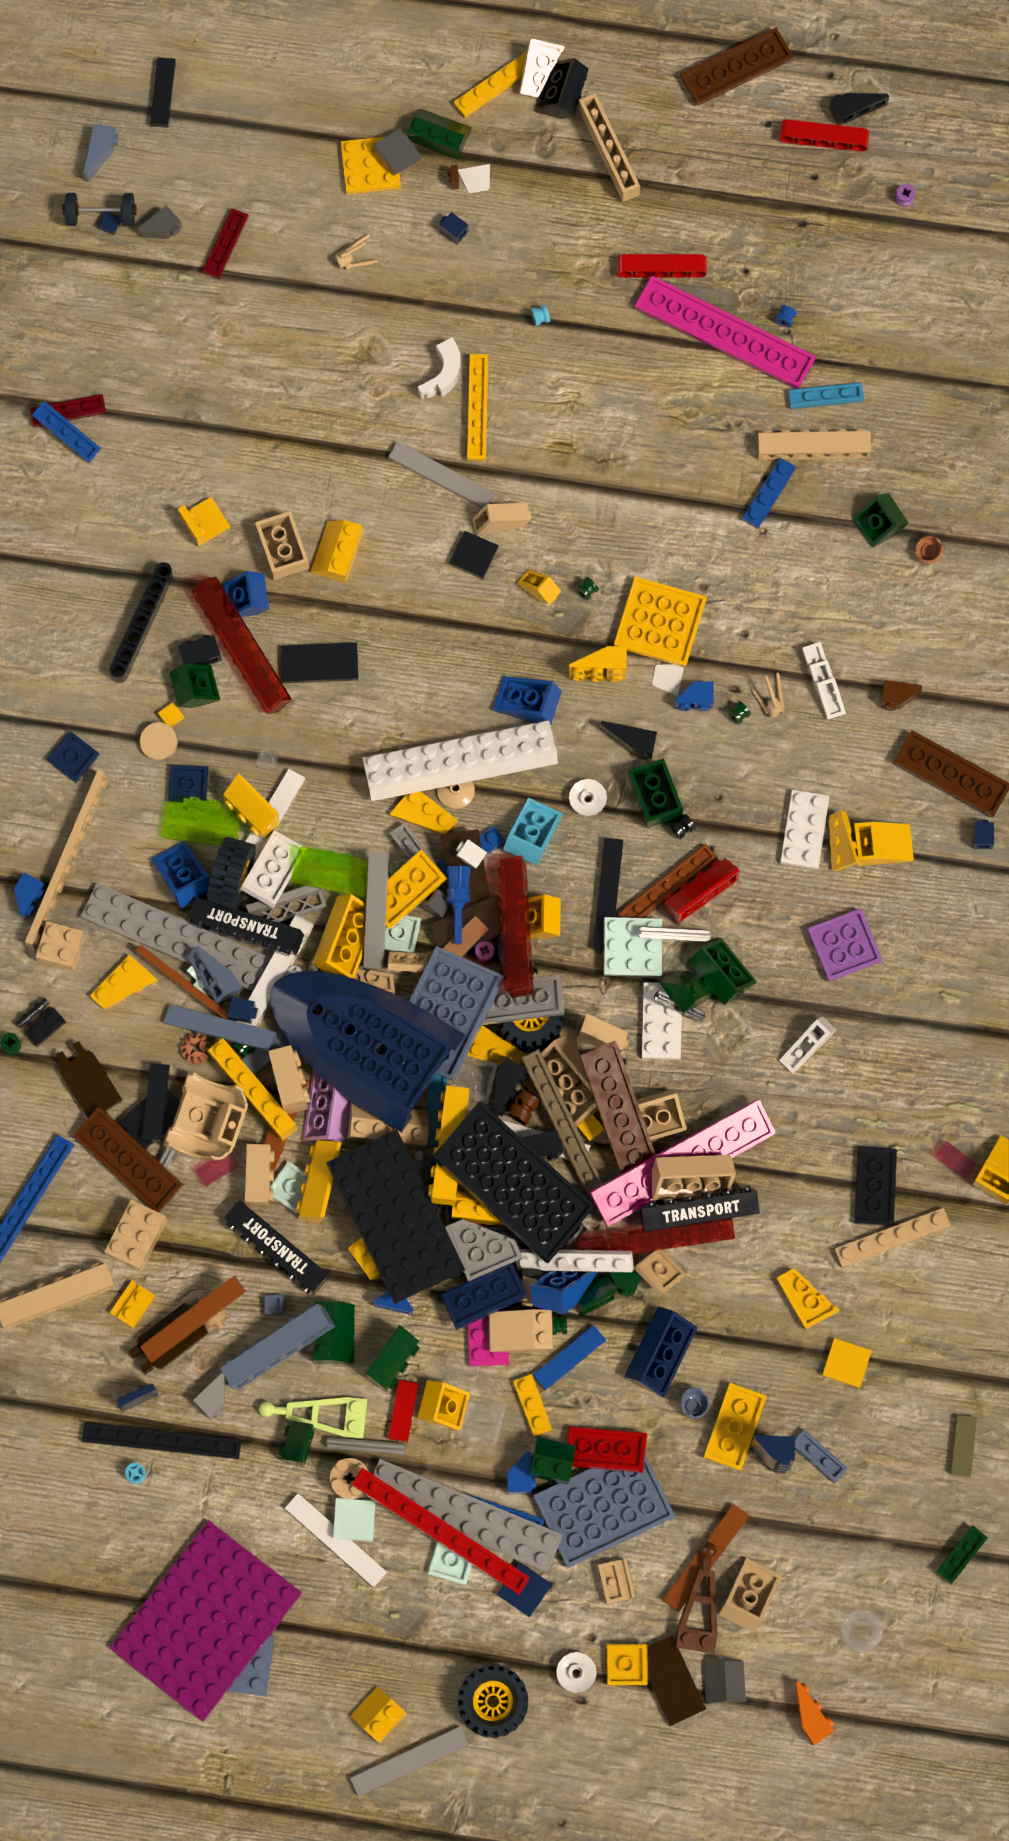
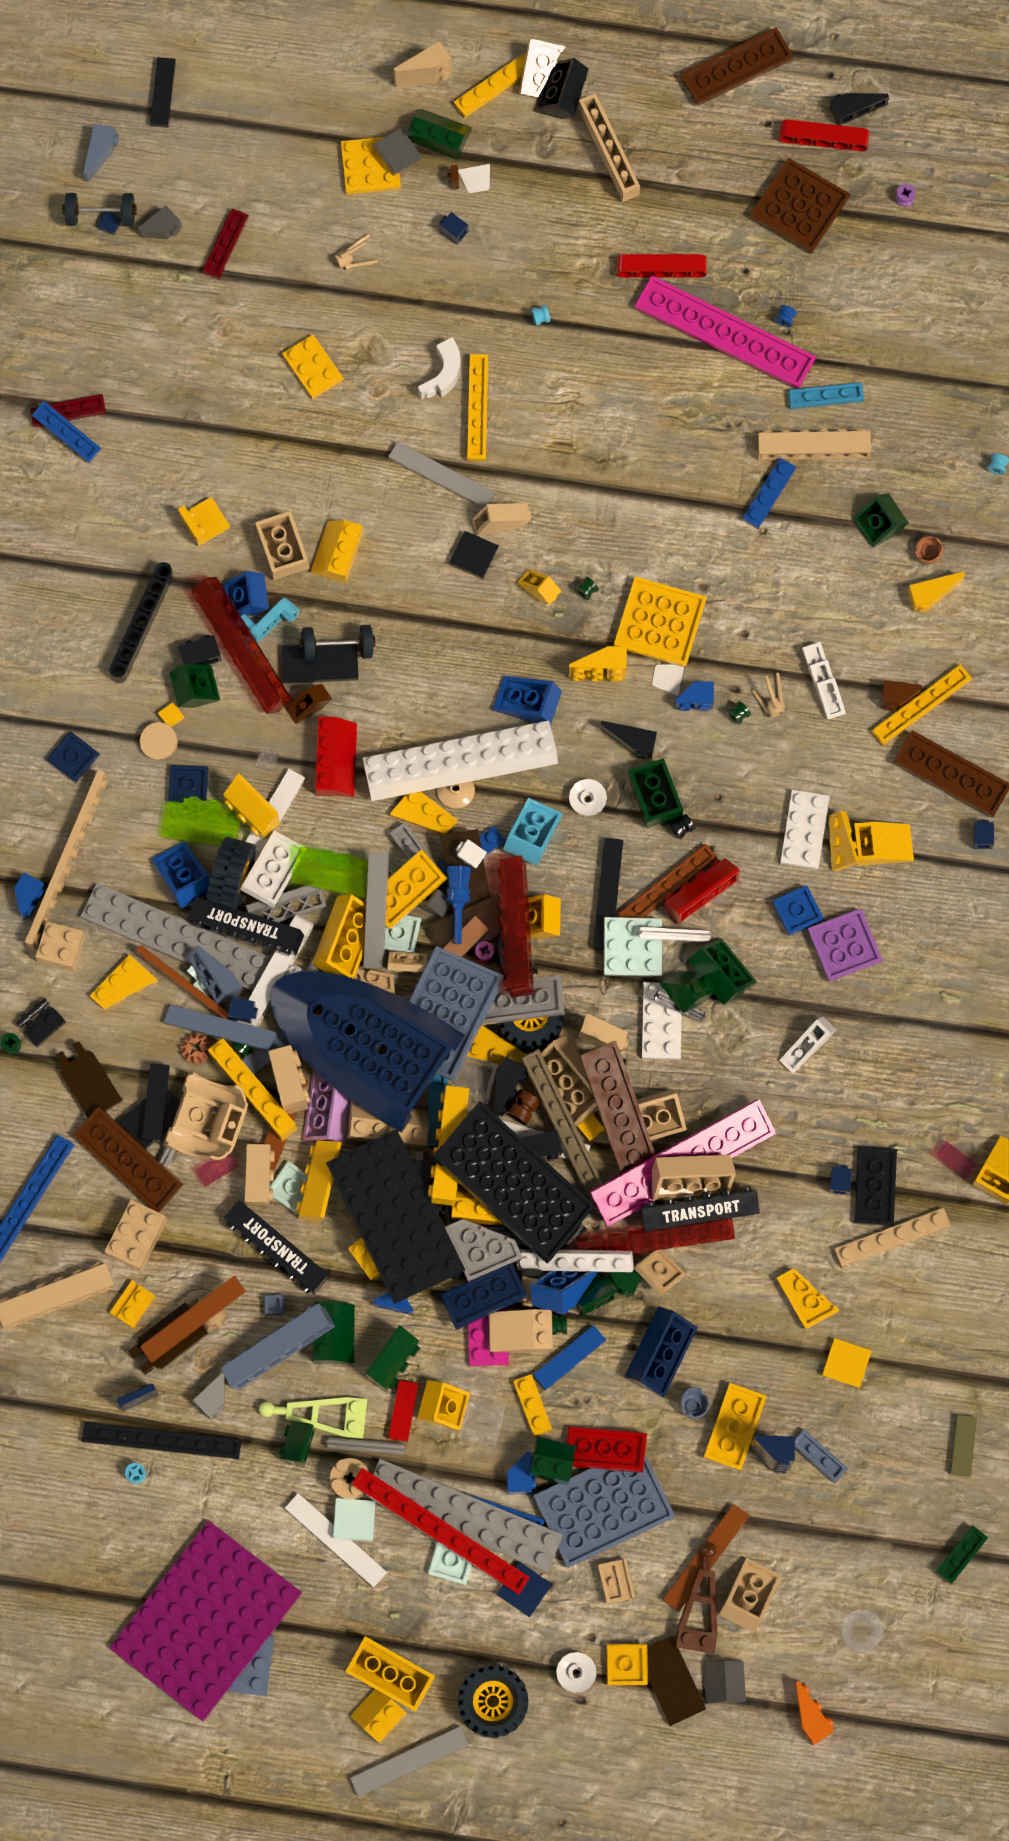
none -> medium azure beam [237,598,300,642]
none -> yellow plate [282,335,343,399]
none -> reddish brown slope [286,684,332,724]
none -> black axle [299,625,376,661]
none -> red slope [315,717,357,797]
none -> yellow slope [345,1636,436,1712]
none -> tan slope [393,41,452,88]
none -> reddish brown plate [750,158,851,254]
none -> blue plate [772,885,824,936]
none -> dark blue brick [829,1164,852,1195]
none -> yellow tile [871,664,972,746]
none -> yellow slope [908,572,965,612]
none -> medium azure wheel [987,453,1009,475]

